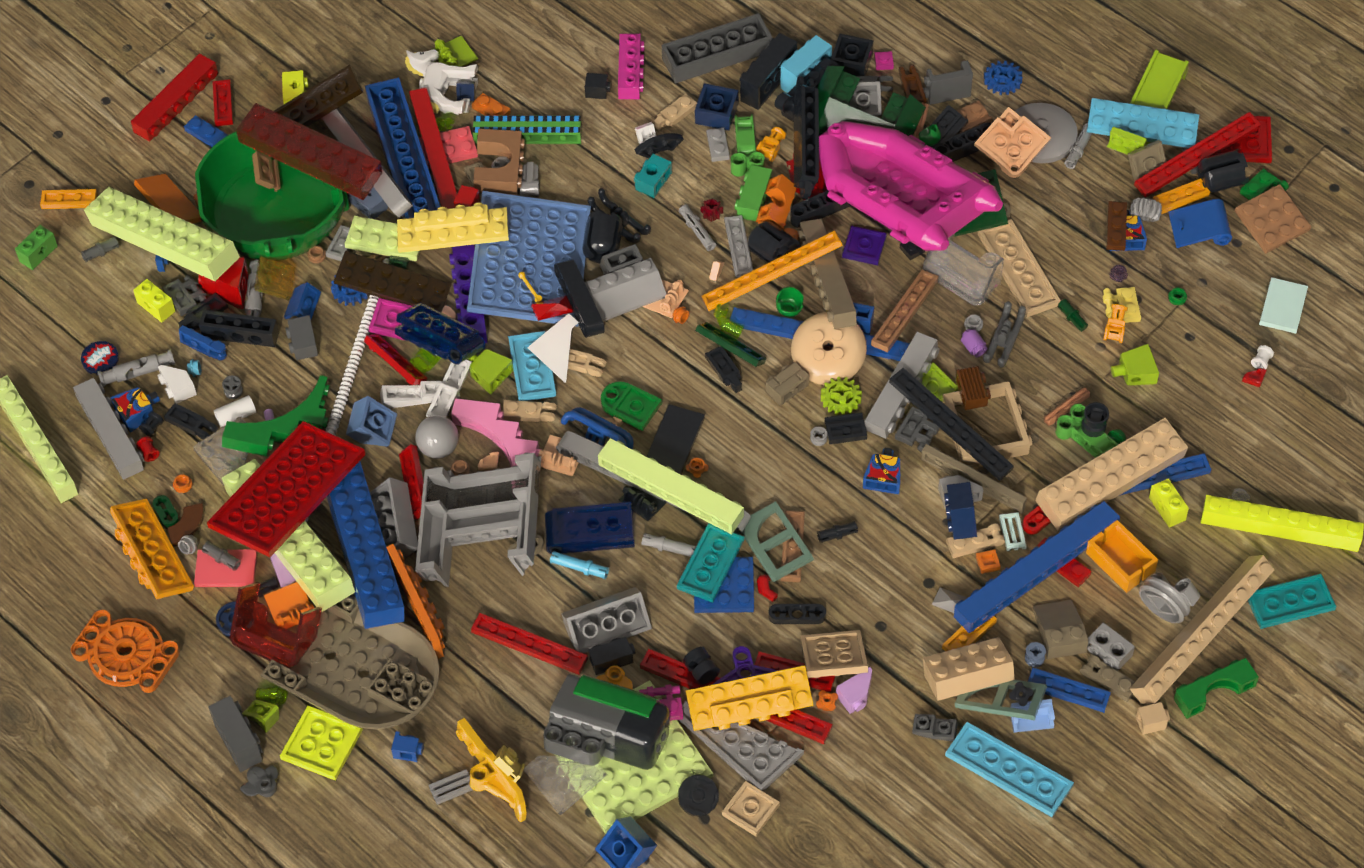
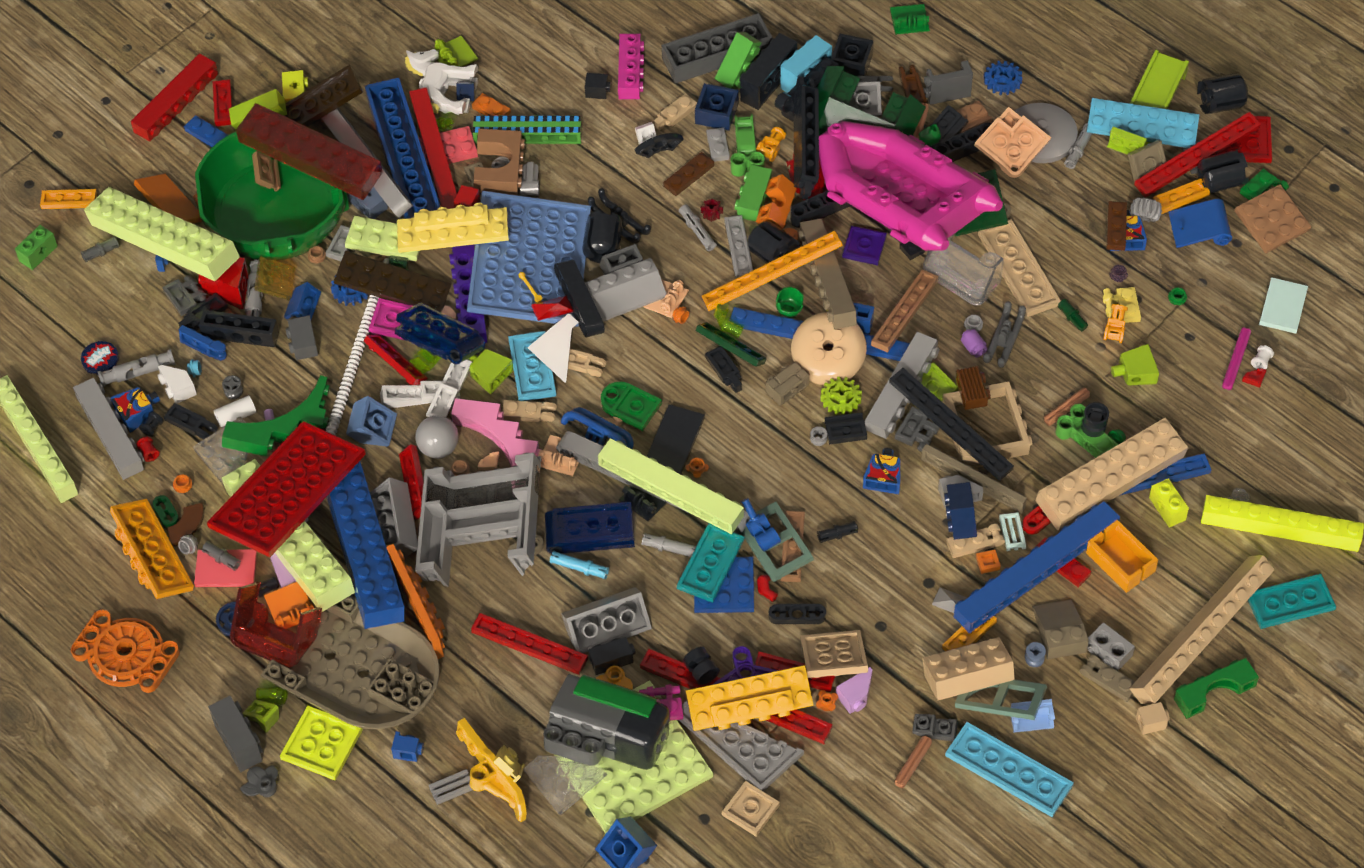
neon yellow brick [133,279,176,323] -> none
teal brick [634,154,672,198] -> none
black tile [677,775,719,817] -> none
light nougat tile [709,260,724,281] -> none
dark pink plate [874,51,894,70] -> none
black plate [1009,682,1033,706] -> none
blue plate [1028,668,1111,713] -> none
light grey piece [1139,573,1200,623] -> none
none -> lime brick [229,89,287,131]
none -> reddish brown plate [663,152,714,196]
none -> bright green brick [714,32,762,89]
none -> blue beam [741,498,781,552]
none -> green hinge [890,4,930,35]
none -> nougat axle [894,735,932,788]
none -> black cylinder [1197,73,1248,114]
none -> dark pink axle [1222,327,1251,390]

